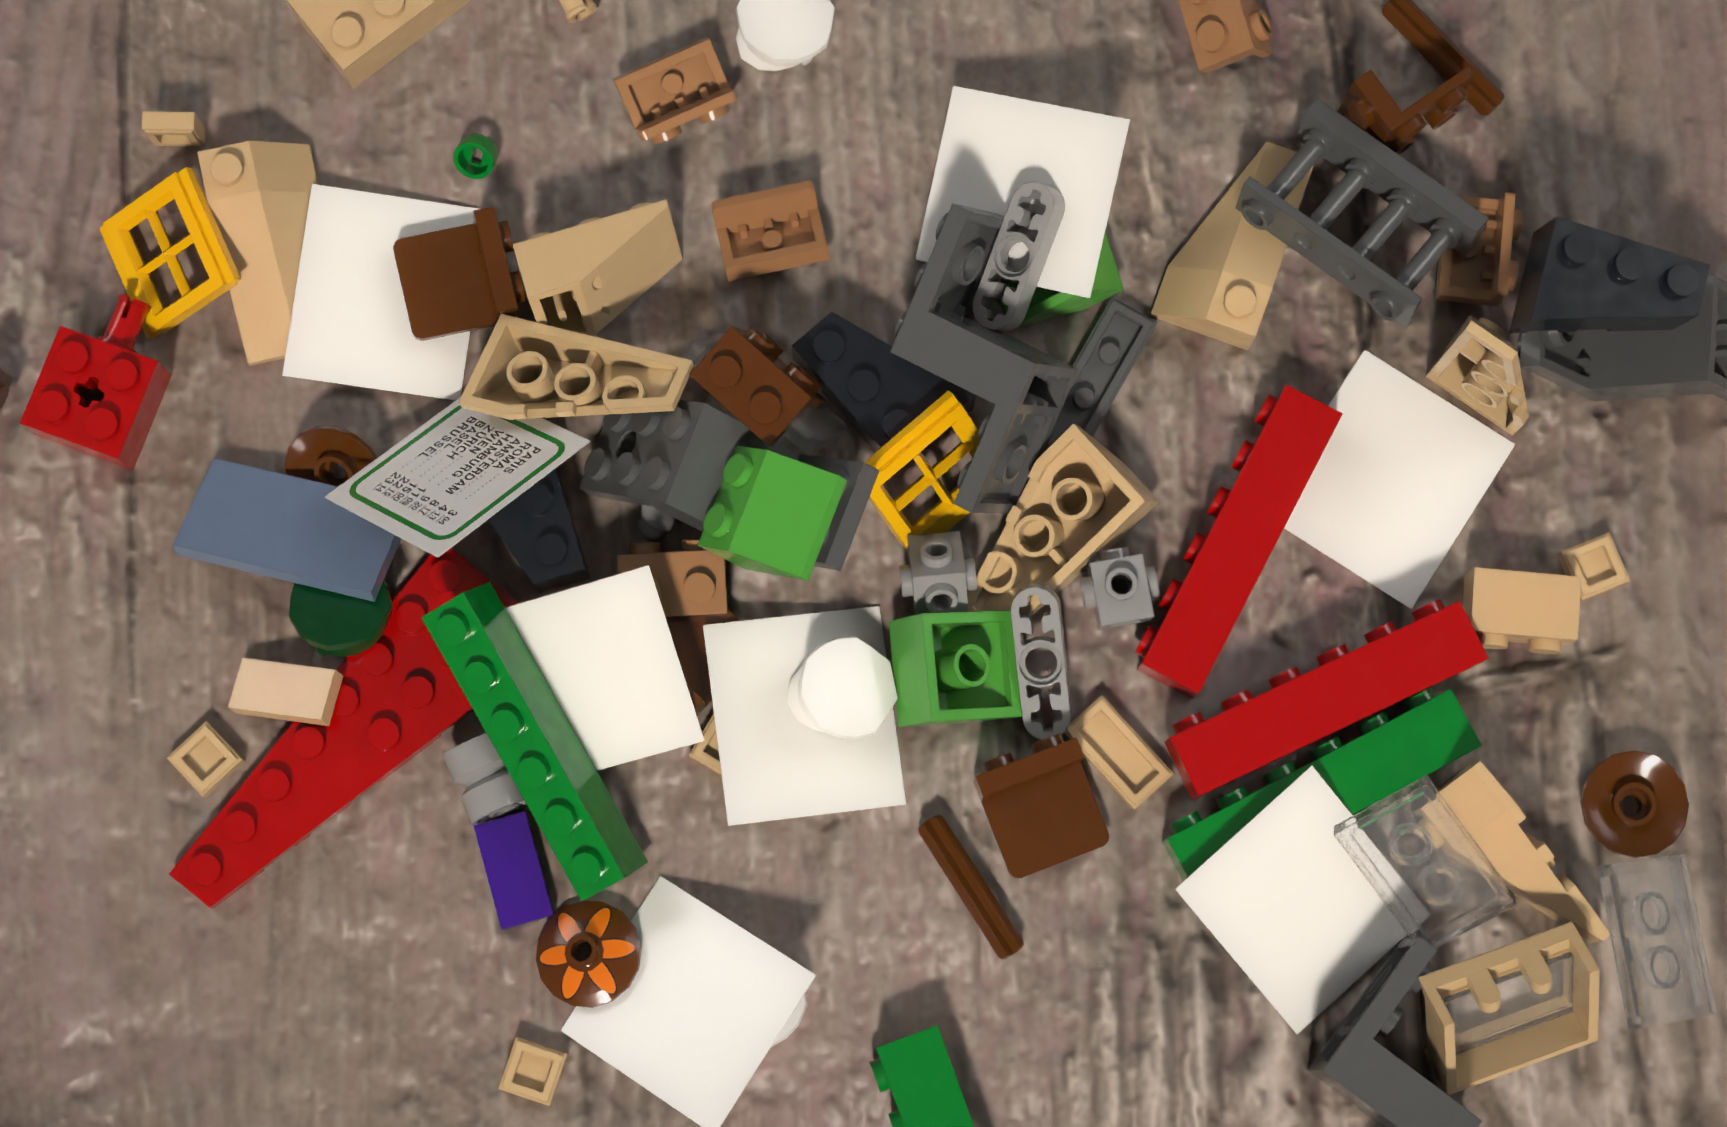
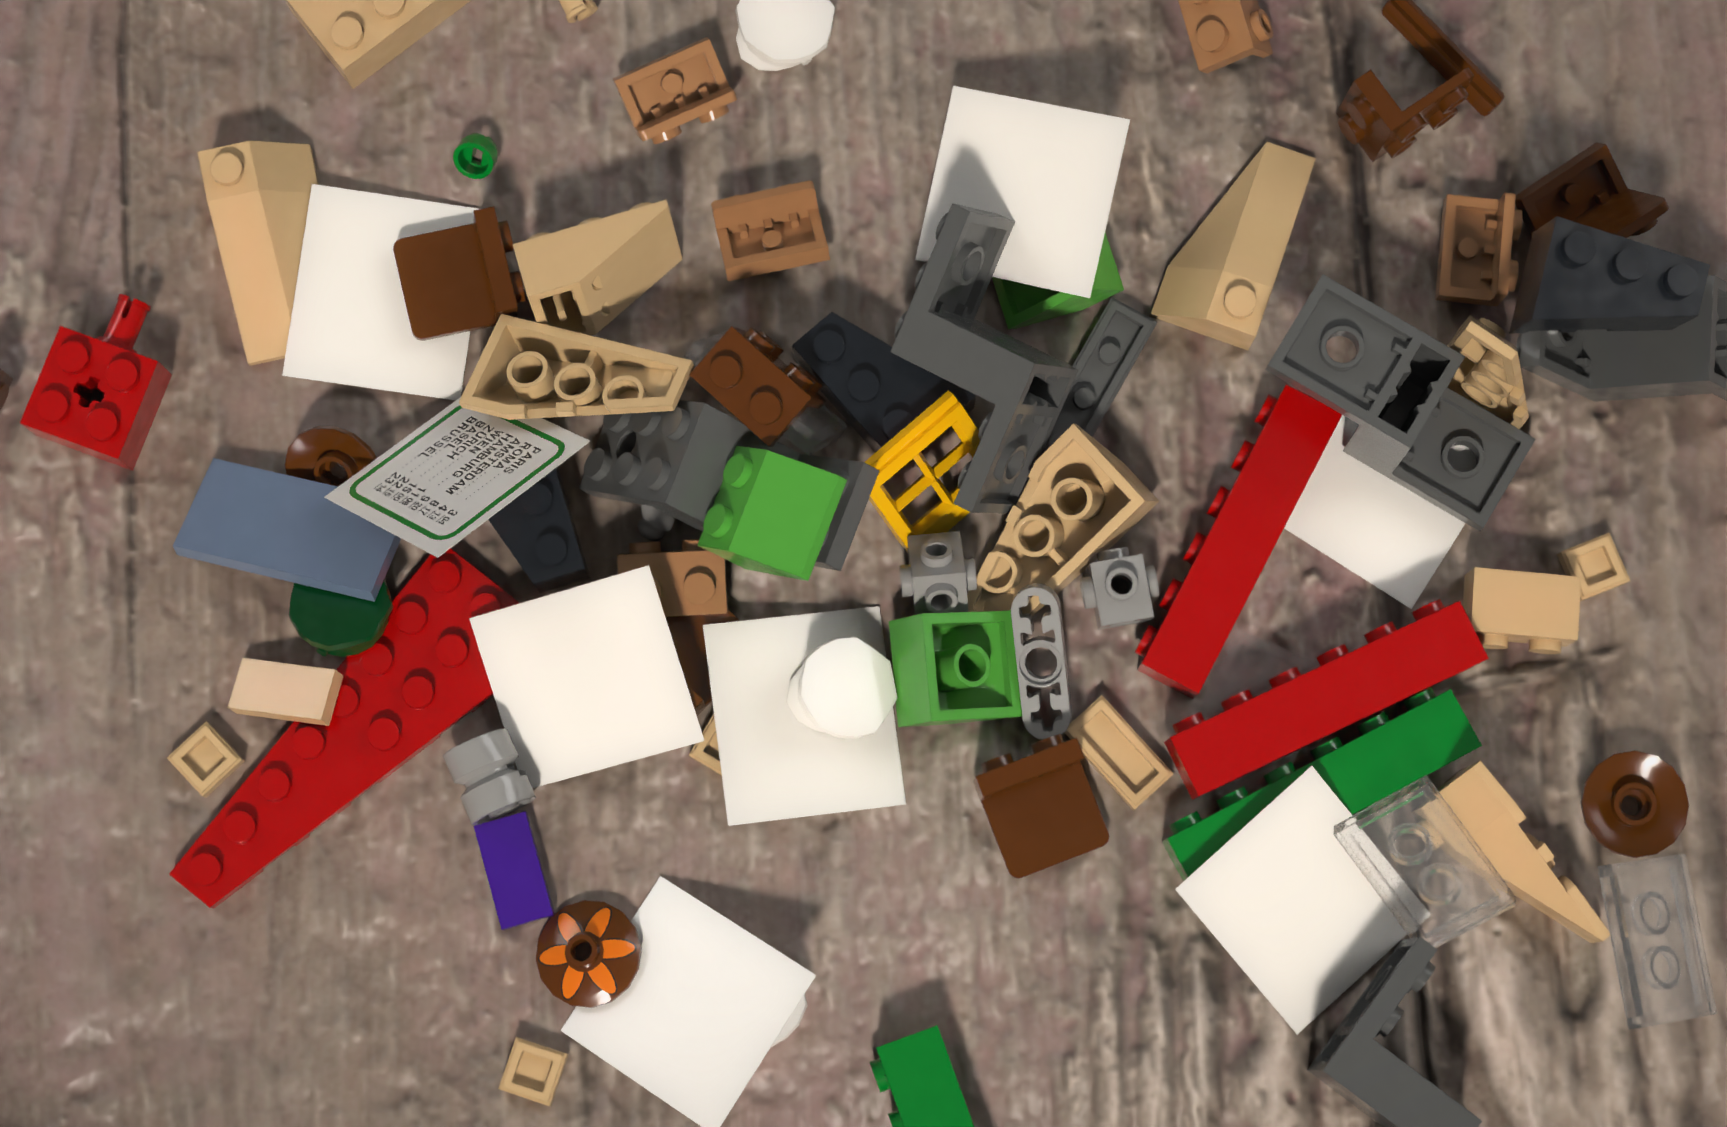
yellow piece [99,167,241,339] -> none
tan tile [141,111,205,146] -> none
green brick [421,582,648,901] -> none
reddish brown axle [918,814,1024,959] -> none
light grey beam [973,182,1065,331] -> none
dark grey fence [1235,98,1489,329] -> none
tan window [1418,921,1600,1095] -> none
none -> dark grey bracket [1265,274,1536,531]
none -> reddish brown bracket [1515,142,1669,238]

